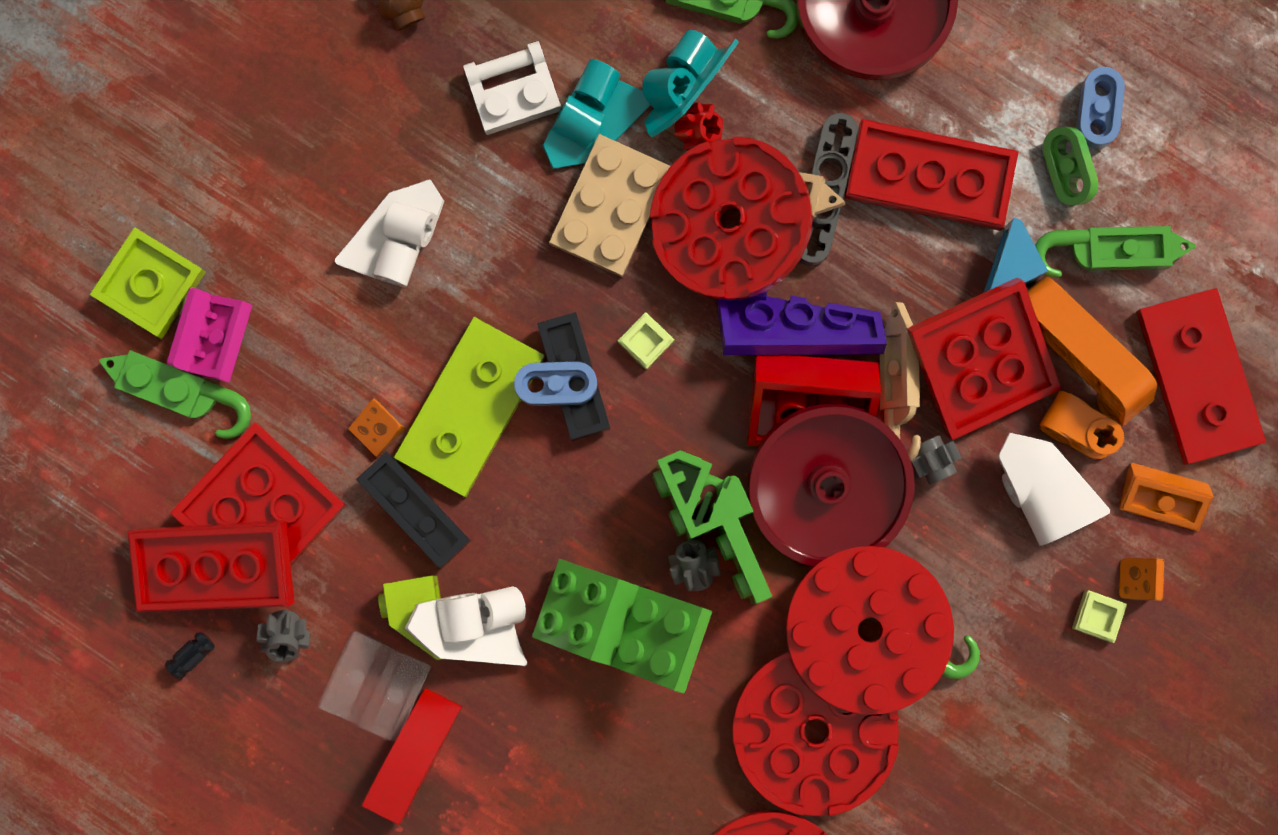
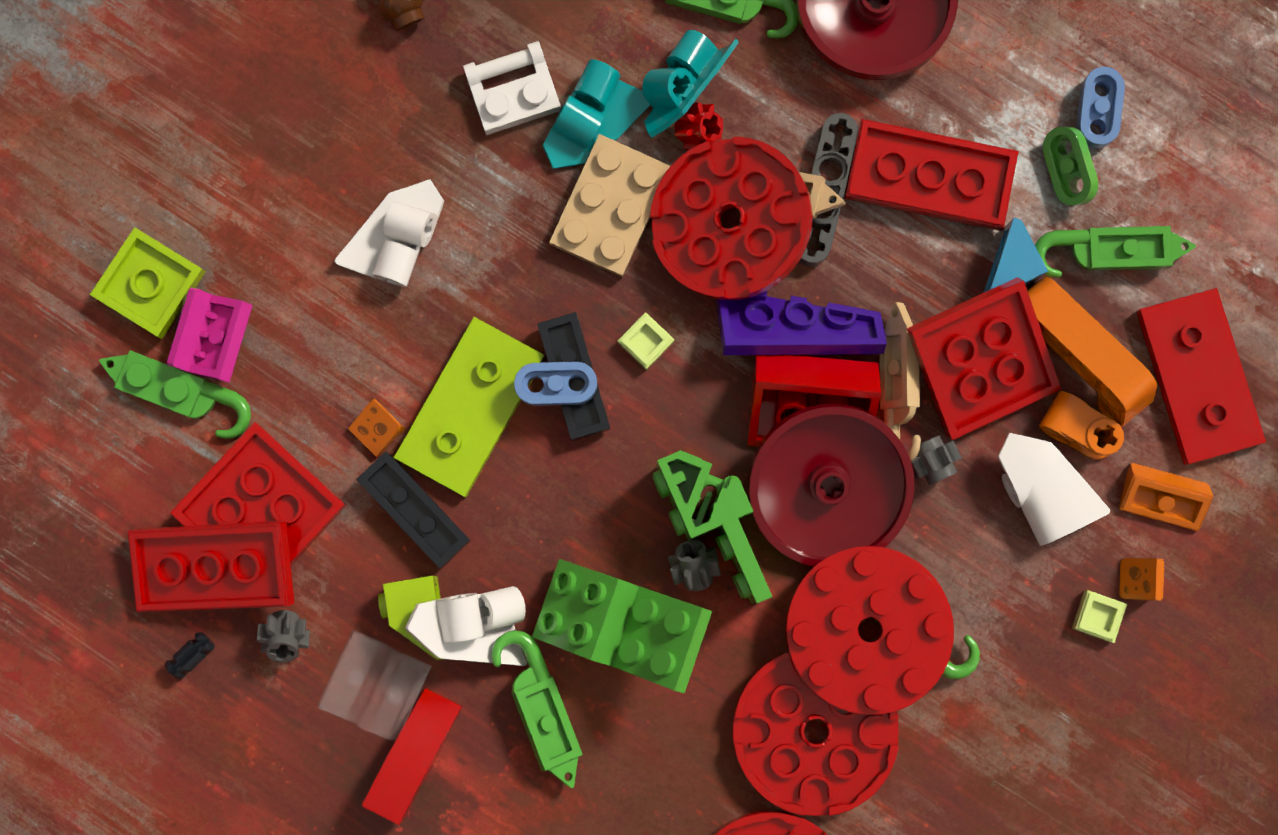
none -> bright green plate [491,630,583,788]

